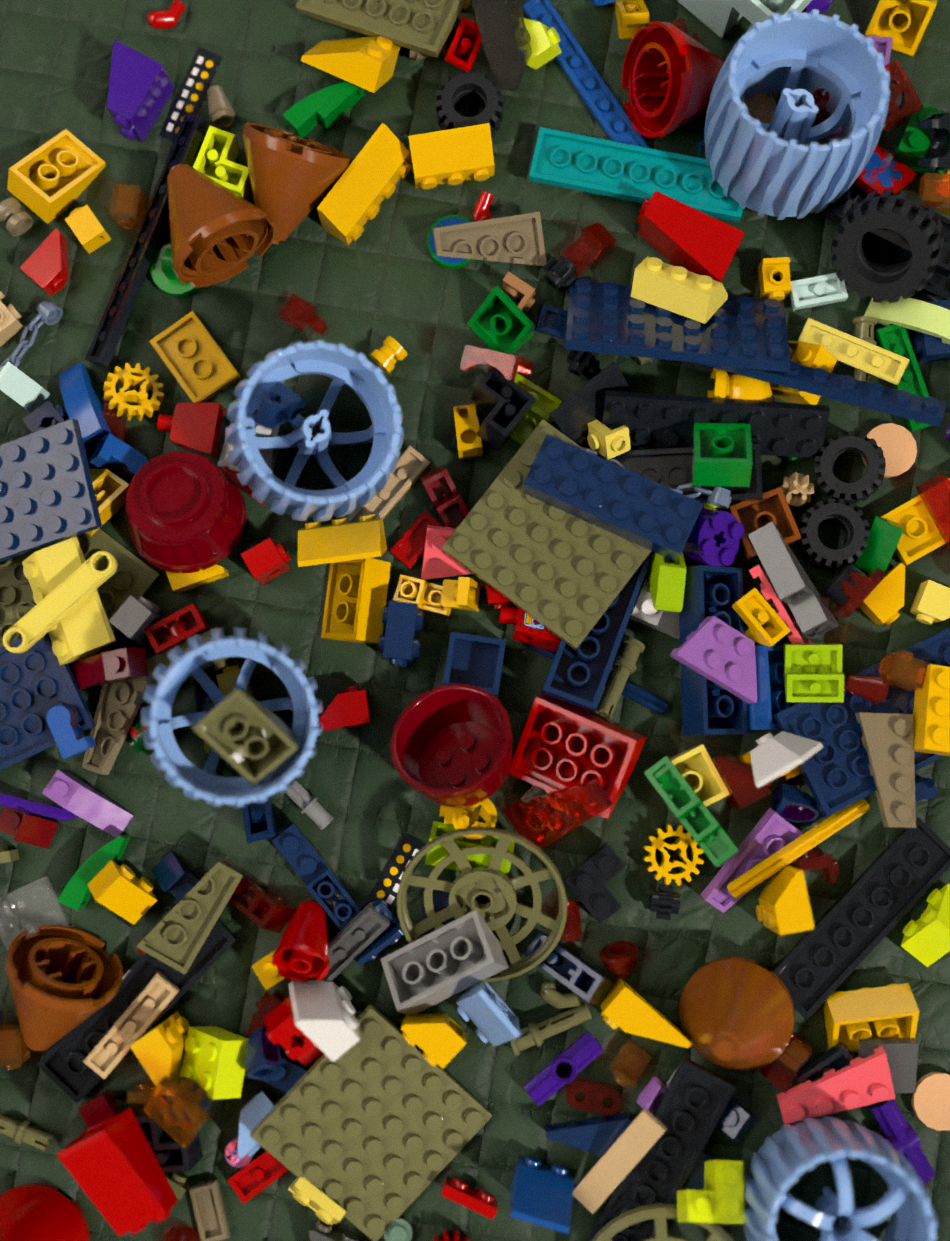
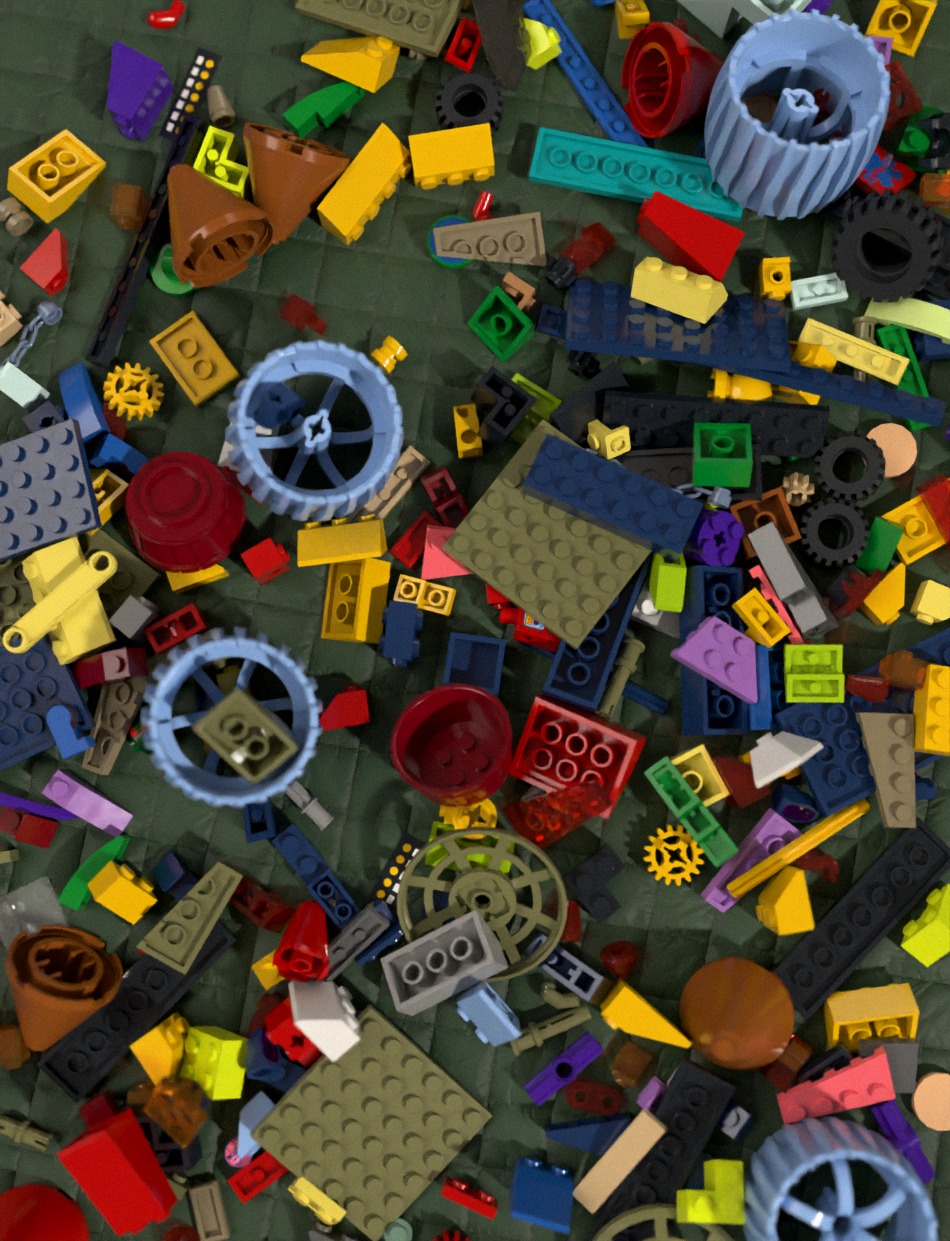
yellow brick [65,205,111,254] -> none
tan tile [83,971,180,1080] -> none
red torso [157,403,225,459] -> none
yellow slope [401,1013,467,1069] -> none
yellow slope [441,577,481,612] -> none
clear red piece [460,345,533,381] -> none
black gear [649,884,680,920] -> none

